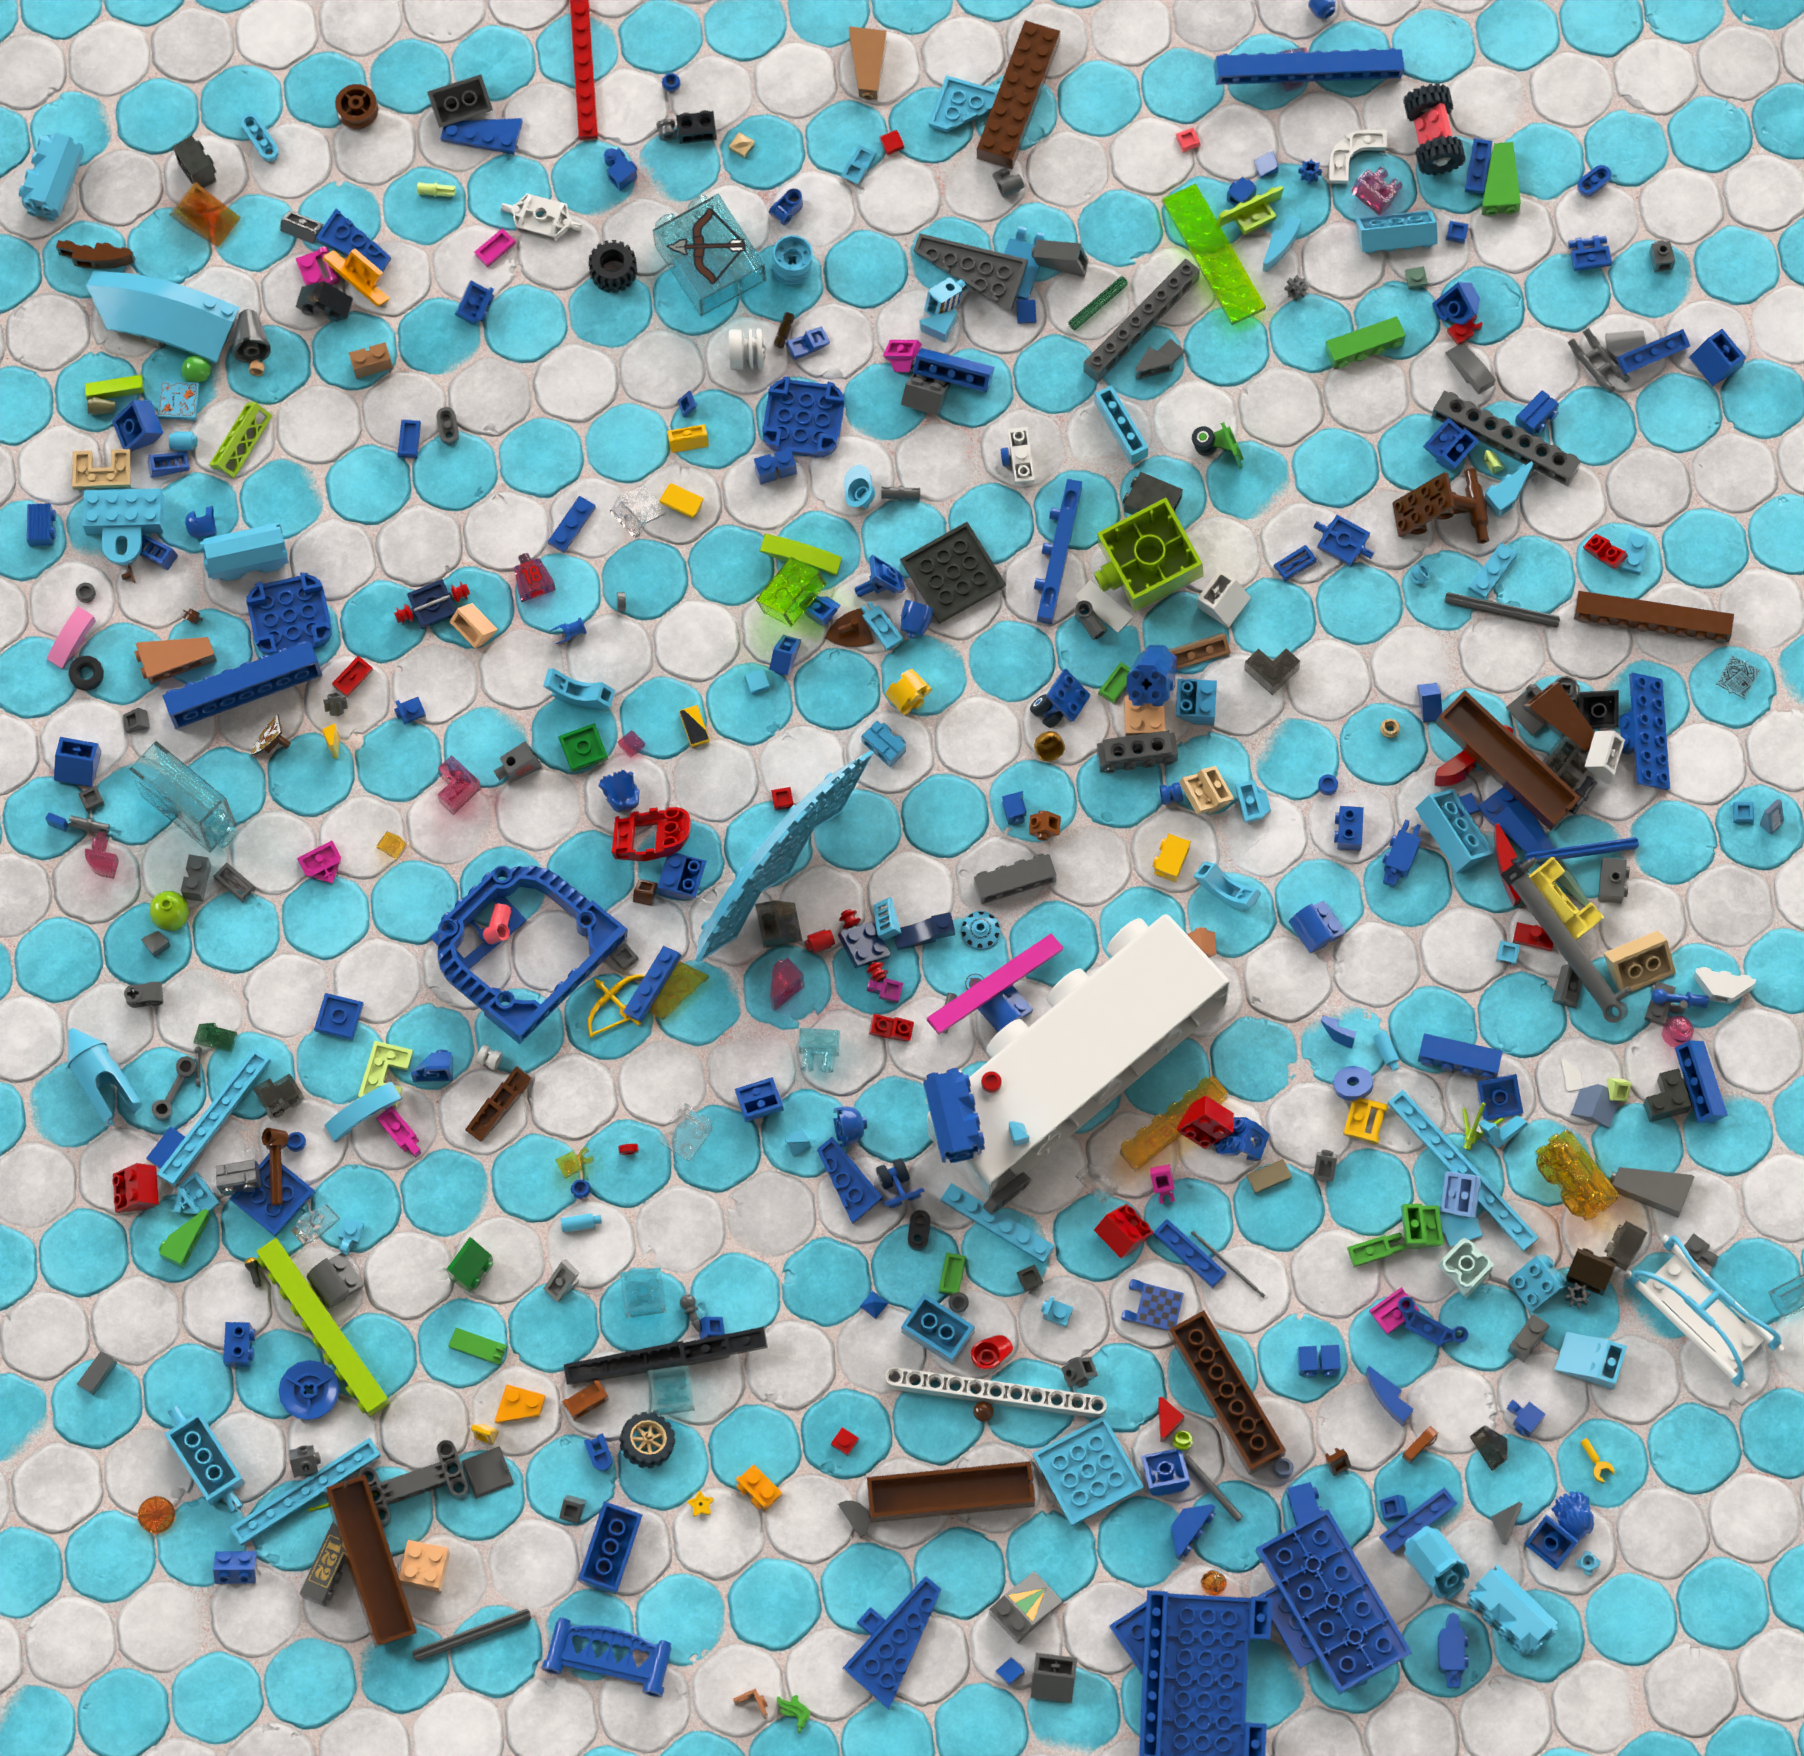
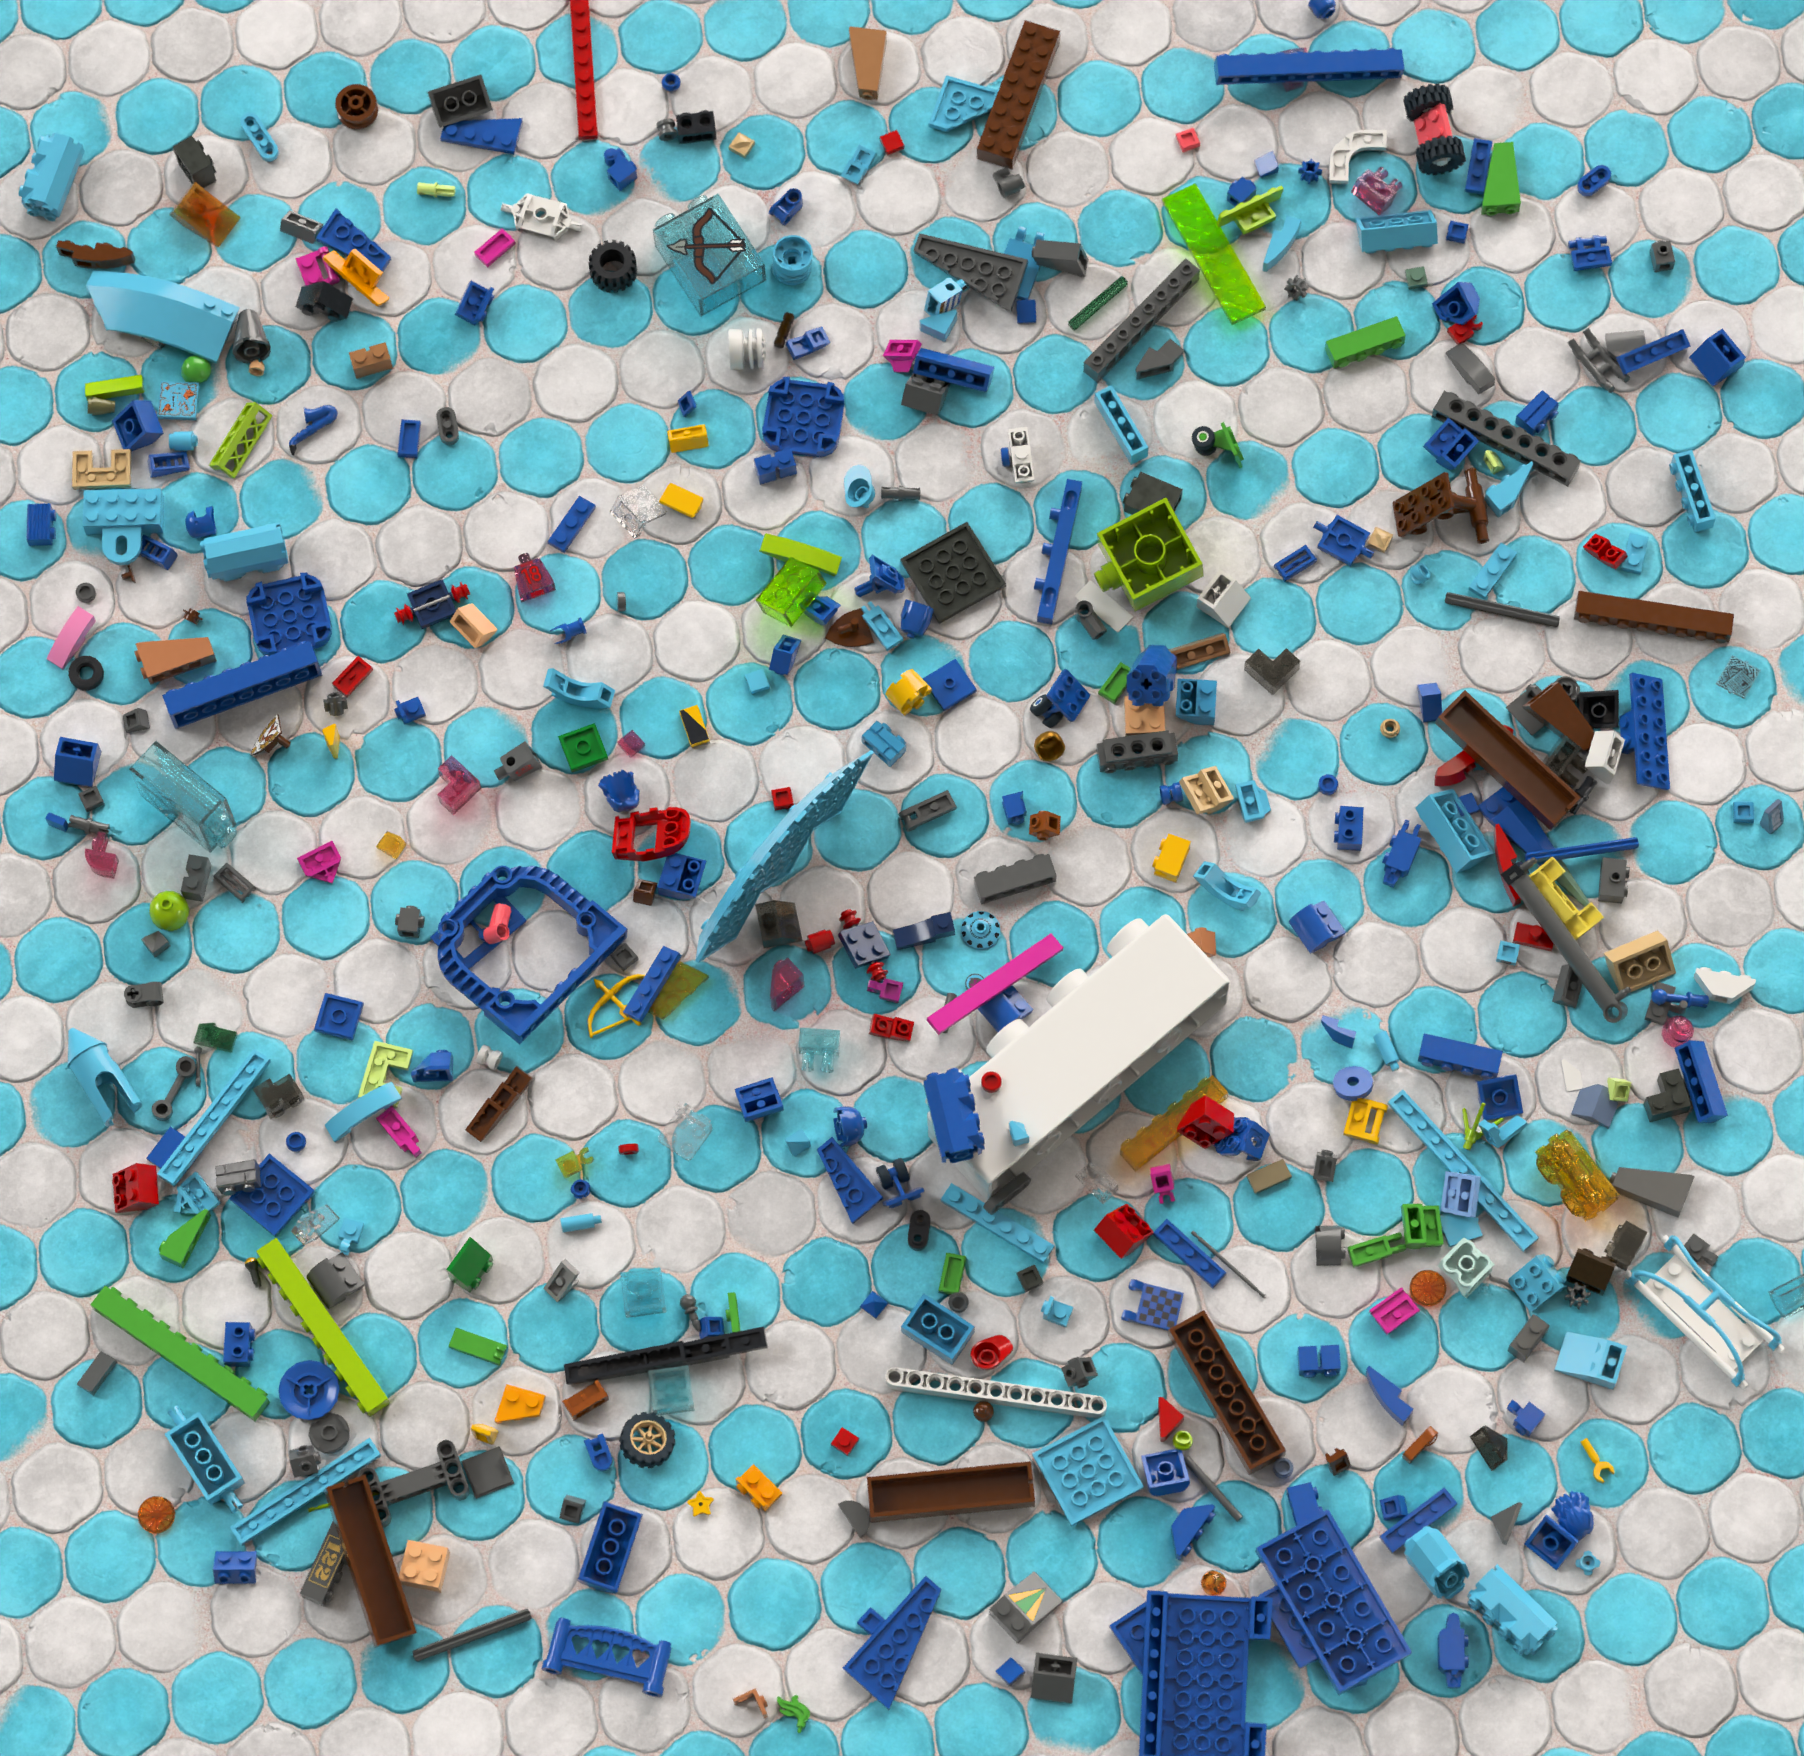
reddish brown axle [262,1128,289,1206] -> none
medium azure slope [873,897,901,941] -> none
blue plate [1398,1296,1469,1347] -> none
none -> bright green brick [90,1286,270,1422]
none -> blue piece [289,405,338,456]
none -> dark grey tile [309,1413,350,1454]
none -> dark grey brick [395,906,425,938]
none -> bright green plate [726,1292,741,1333]
none -> dark grey plate [898,790,957,832]
none -> blue plate [923,659,977,711]
none -> dark grey cylinder [1315,1226,1345,1266]
none -> tan tile [1367,527,1393,553]
none -> clear orange wheel [1409,1270,1446,1306]
none -> medium azure brick [1669,450,1716,533]

